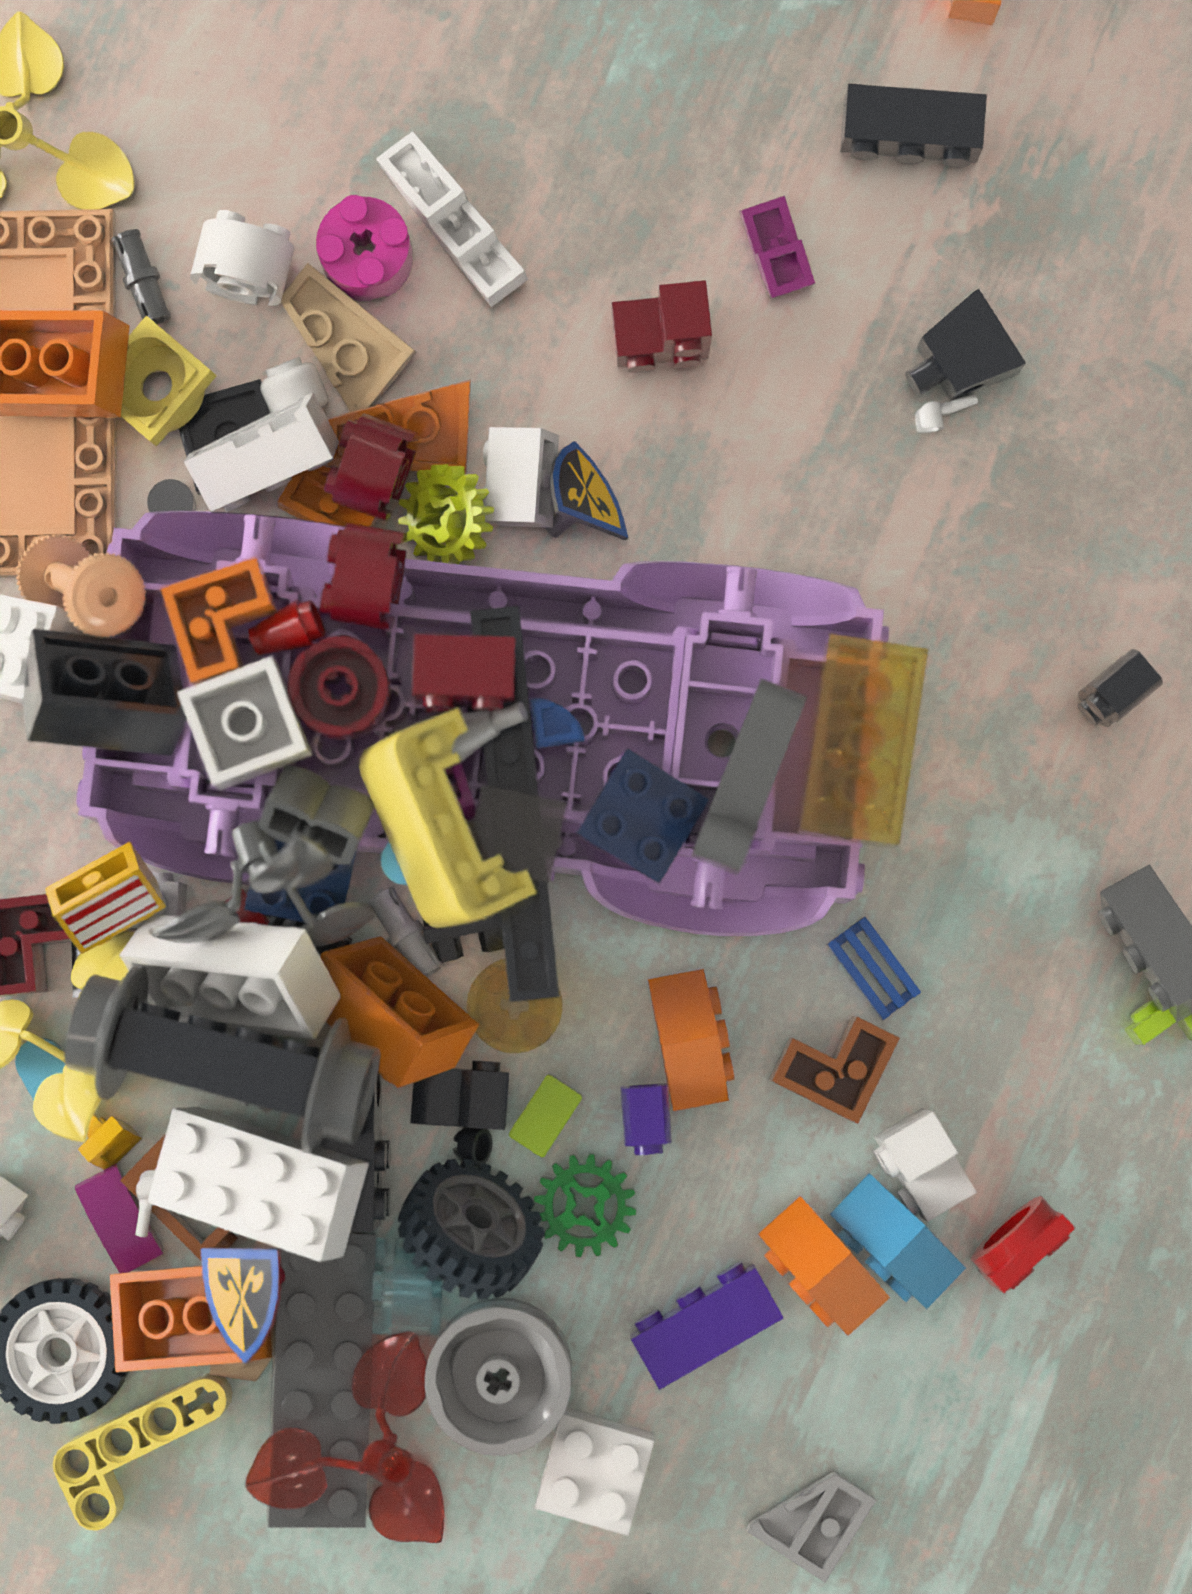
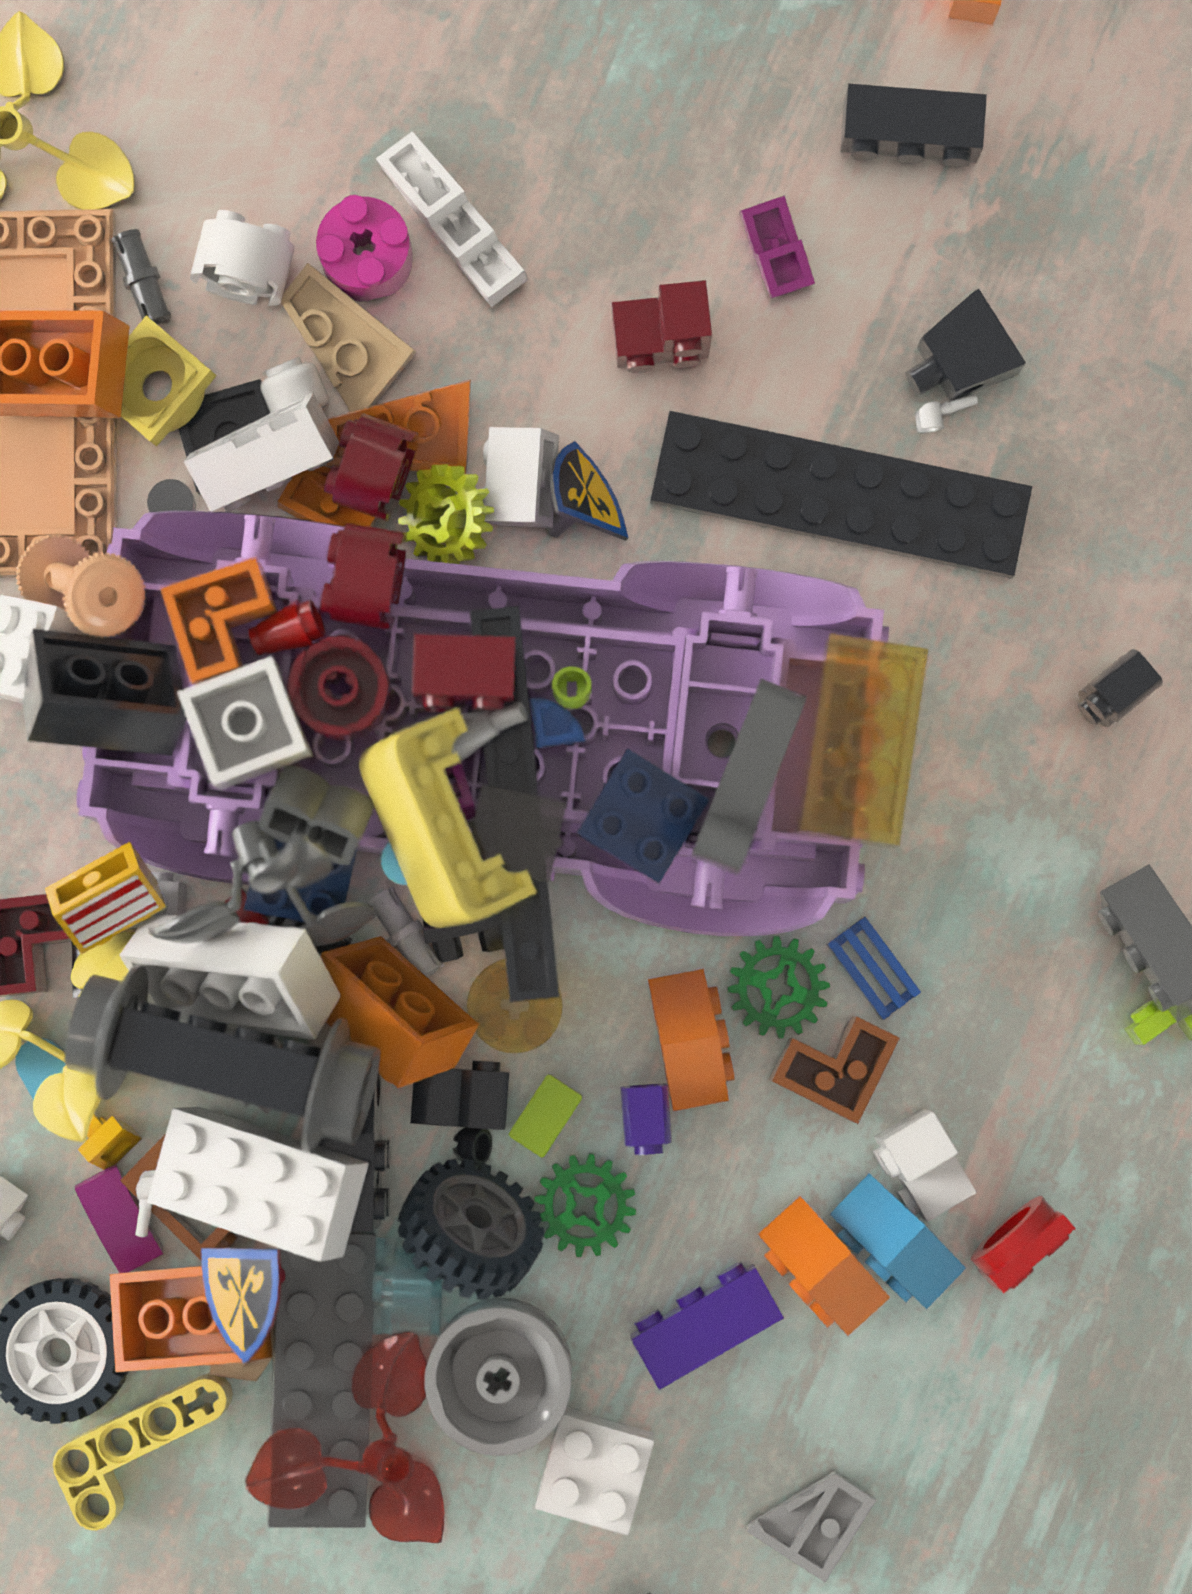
none -> lime hinge [552,666,592,709]
none -> black plate [650,410,1033,579]
none -> green gear [727,936,830,1039]

